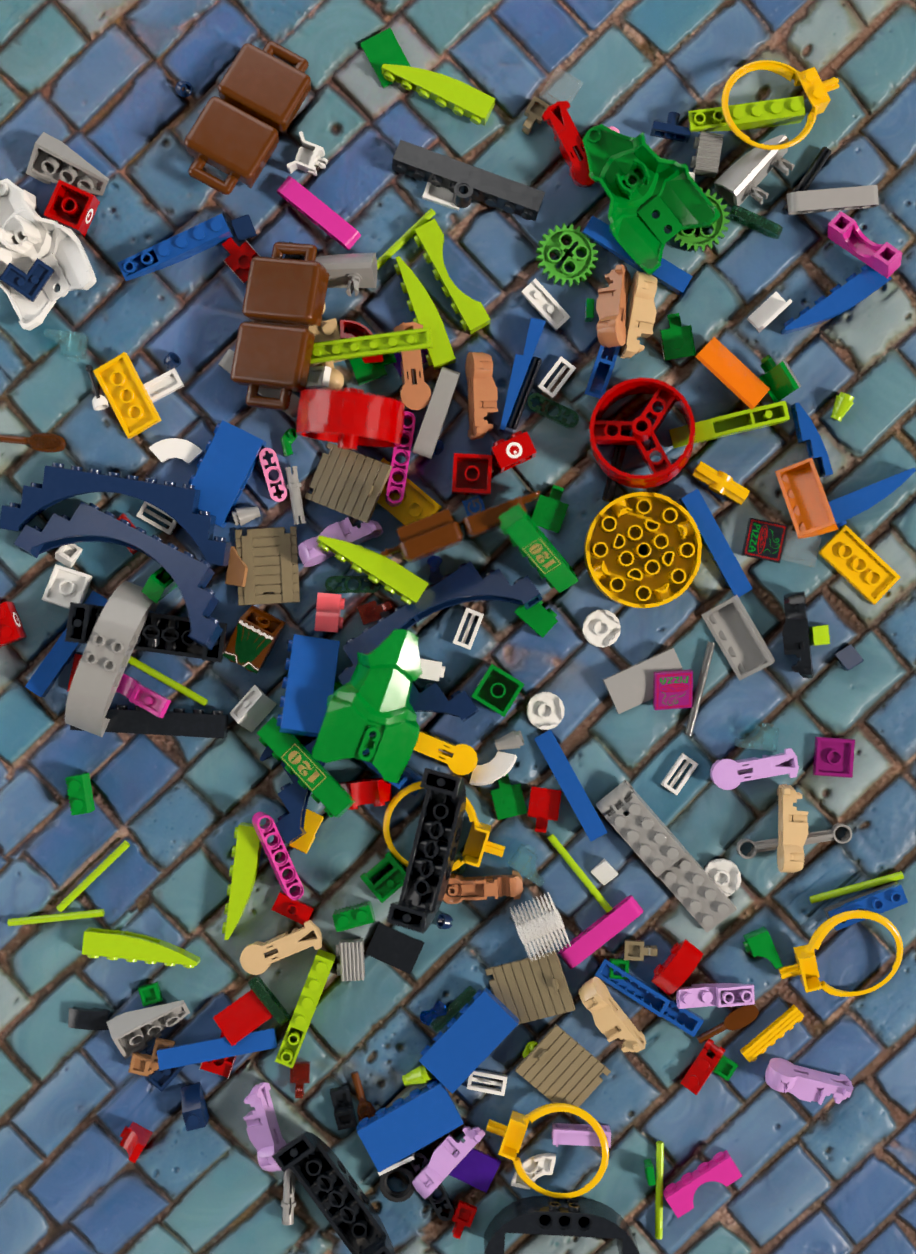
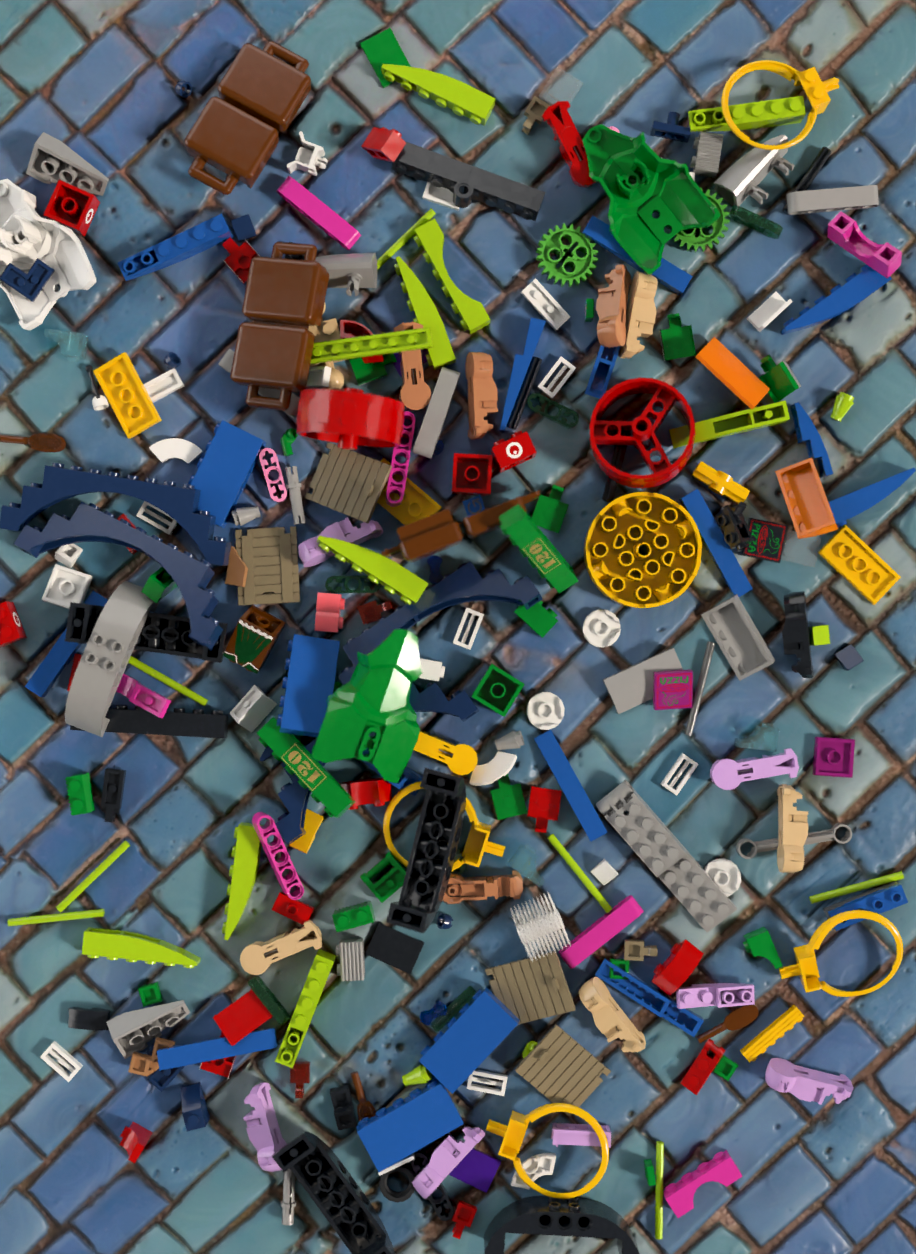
none -> white tile [40,1041,83,1082]
none -> black hinge [101,768,126,823]
none -> red brick [361,127,406,162]
none -> black brick [716,502,754,552]

